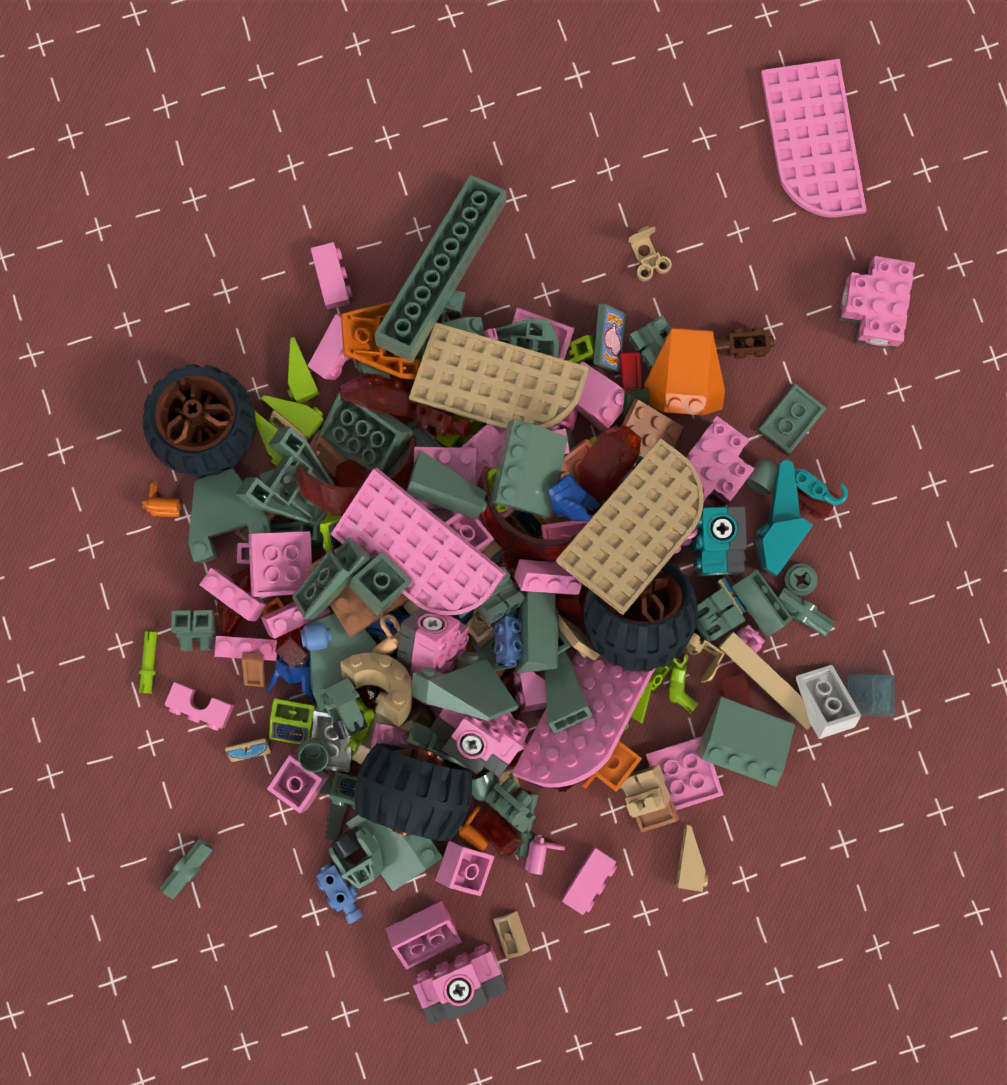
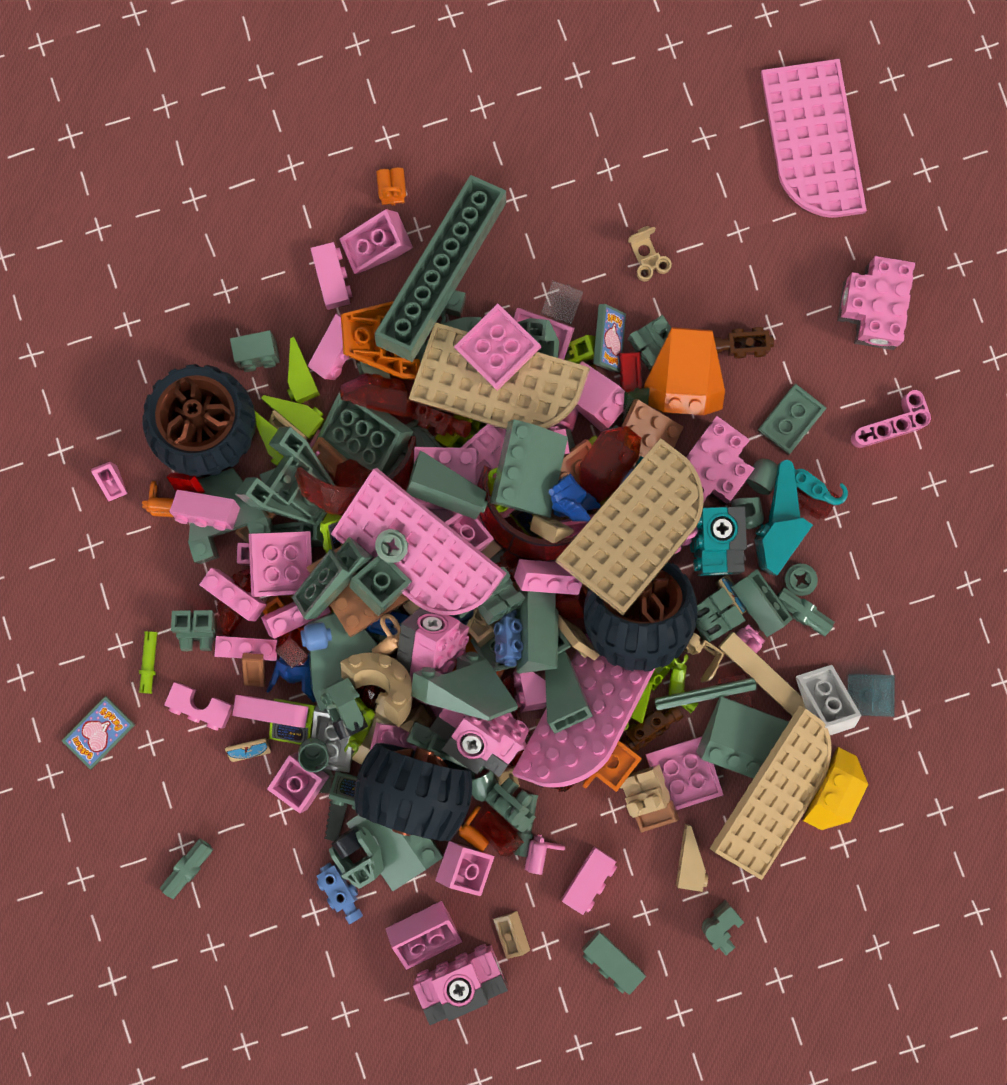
none -> tile [62,696,136,770]
none -> bright pink slope [91,462,127,501]
none -> red tile [167,472,205,494]
none -> bright pink brick [170,490,240,531]
none -> sand green brick [230,330,280,372]
none -> bright pink beam [232,695,309,728]
none -> bright pink slope [340,209,413,274]
none -> sand green gear [375,529,409,563]
none -> orange piece [376,168,406,206]
none -> bright pink plate [454,304,541,391]
none -> tan slope [530,515,574,543]
none -> clear piece [541,281,583,325]
none -> sand green brick [582,930,646,995]
none -> reddish brown brick [625,706,684,751]
none -> sand green axle [655,678,756,710]
none -> sand green hips [702,900,744,955]
none -> tan plate [710,706,831,880]
none -> sand green helmet [731,497,764,530]
none -> yellow wedge [802,747,868,830]
none -> bright pink beam [851,390,931,448]

